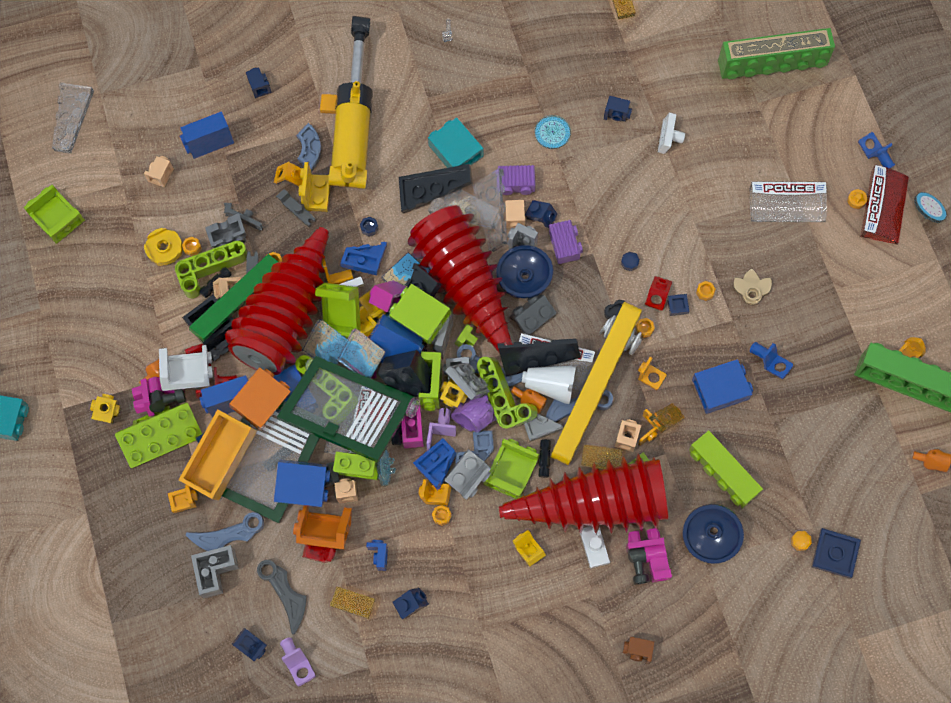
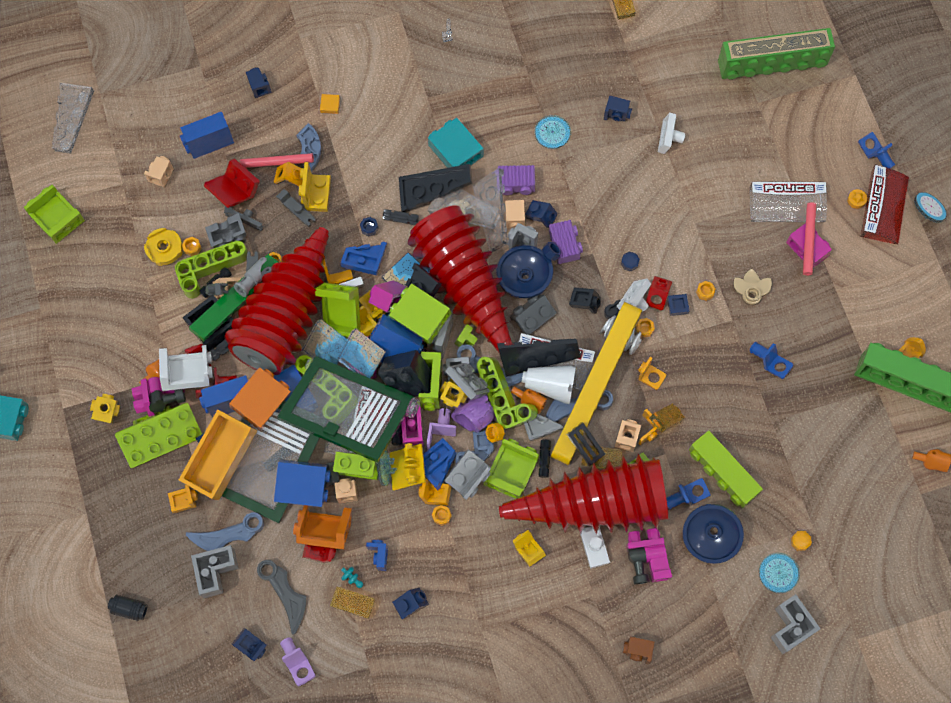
yellow piece [328,16,373,189] -> none
blue brick [692,359,753,414] -> none
dark blue tile [812,528,861,579] -> none
none -> black head [108,594,148,621]
none -> red bracket [204,158,260,208]
none -> dark grey piece [206,283,228,296]
none -> light grey piece [234,257,271,297]
none -> coral piece [240,153,314,168]
none -> teal hair [341,567,363,588]
none -> black axle [383,209,419,225]
none -> yellow hinge [389,443,426,491]
none -> light orange tile [485,423,505,443]
none -> dark blue tile [542,242,561,261]
none -> black tile [566,422,605,466]
none -> black bracket [569,287,601,314]
none -> white tile [617,278,651,312]
none -> blue bracket [666,478,711,510]
none -> clear light blue piece [759,553,800,593]
none -> light grey brick [771,594,820,655]
none -> dark pink brick [786,223,832,268]
none -> coral piece [803,202,816,276]

